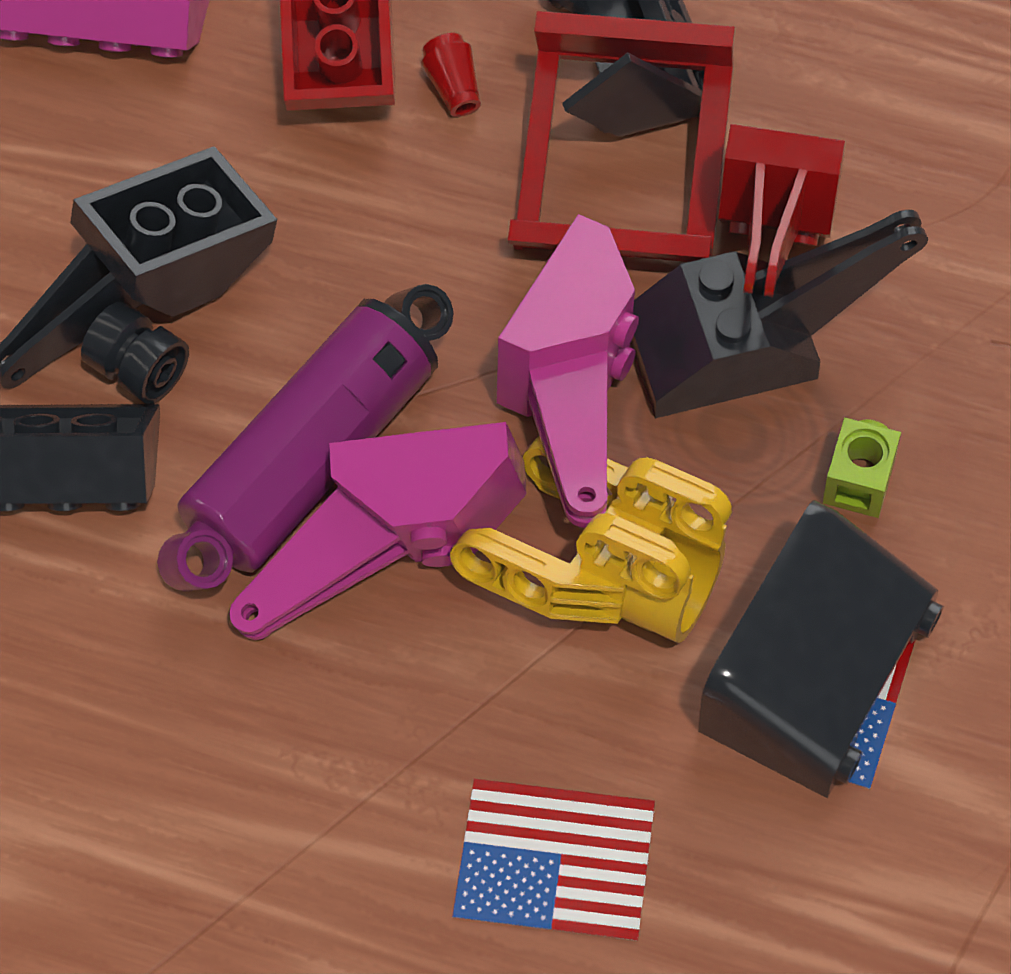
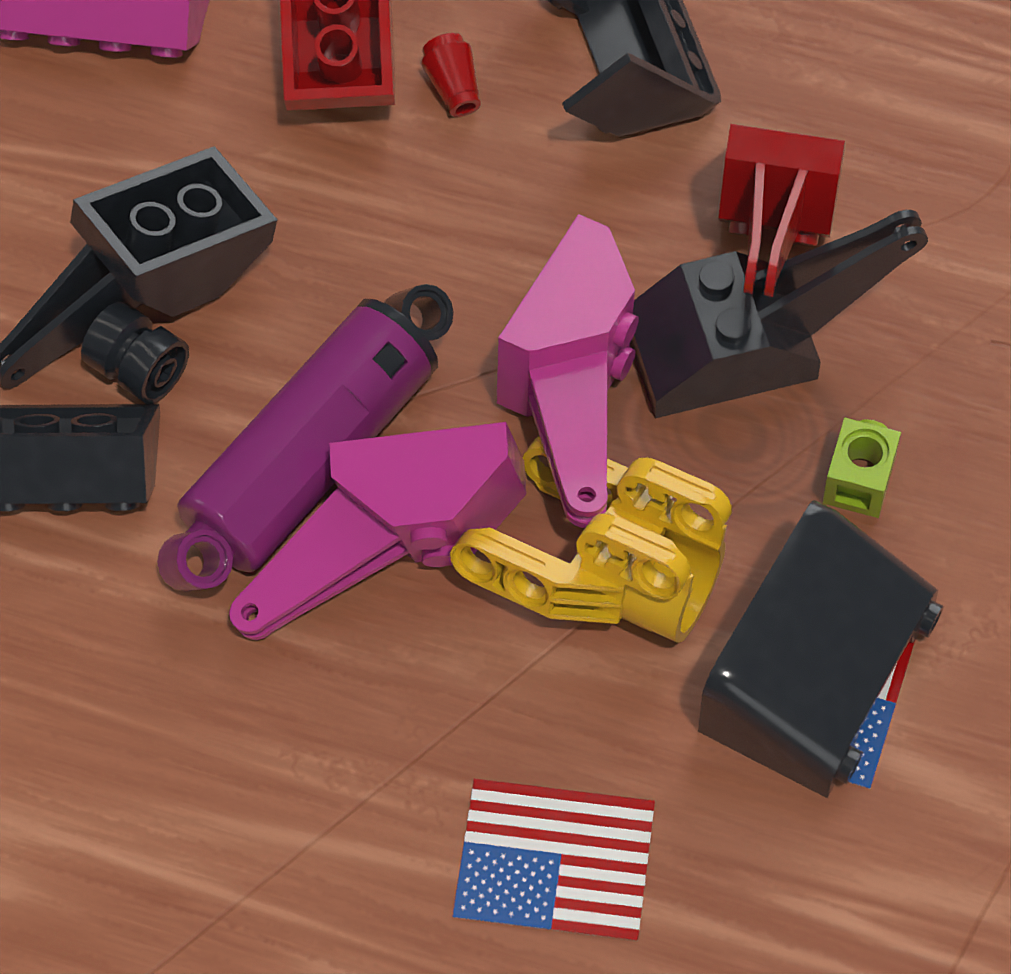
red piece [508,11,735,262] -> none

